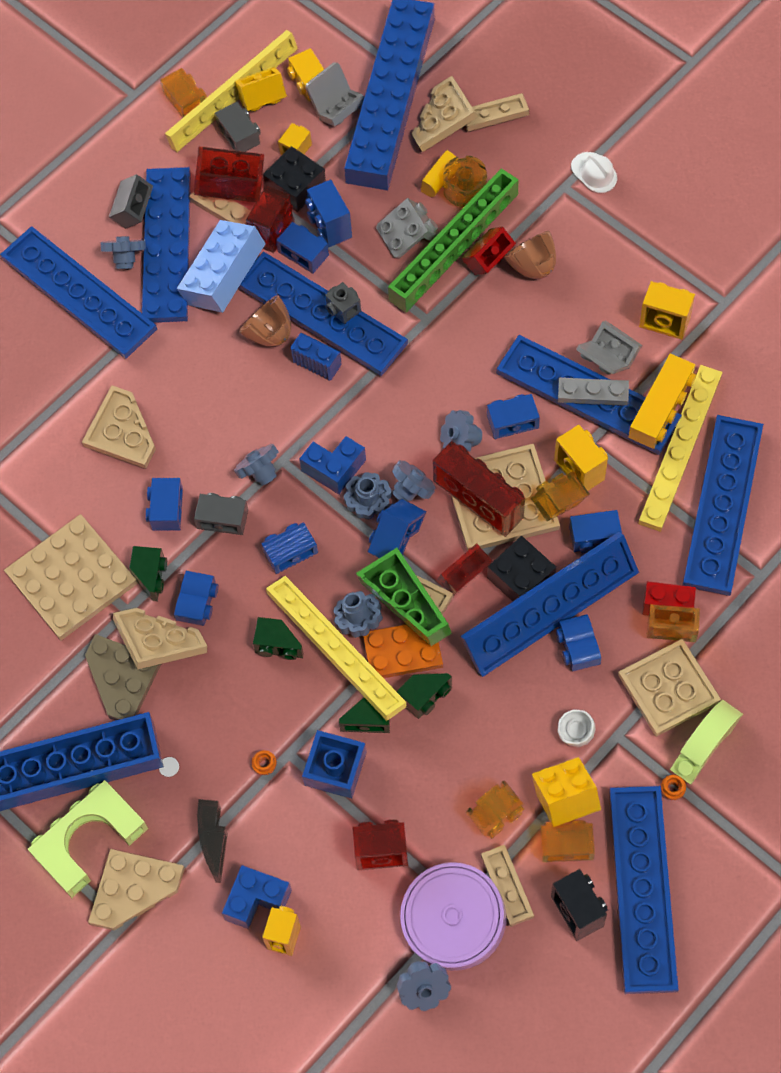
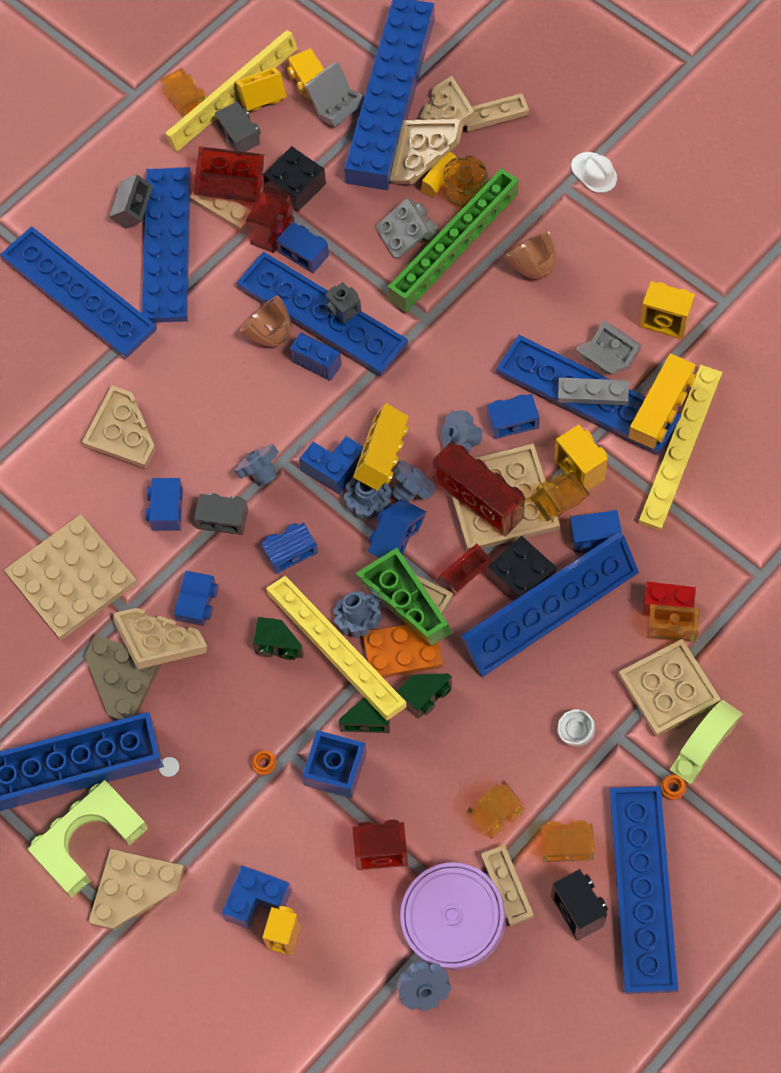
sand blue plant [100,236,146,269] -> none
dark green slope [129,546,167,602] -> none
light blue brick [177,220,266,313] -> none
clear smoke slope [197,799,228,883] -> none
yellow brick [278,123,312,155] -> none
blue brick [305,179,352,248] -> none
red brick [461,227,516,275] -> none
yellow brick [532,757,601,827] -> none
blue brick [556,614,601,671] -> none
blue plate [682,415,763,596] -> none
none -> yellow brick [353,403,409,491]
none -> tan plate [390,119,464,184]

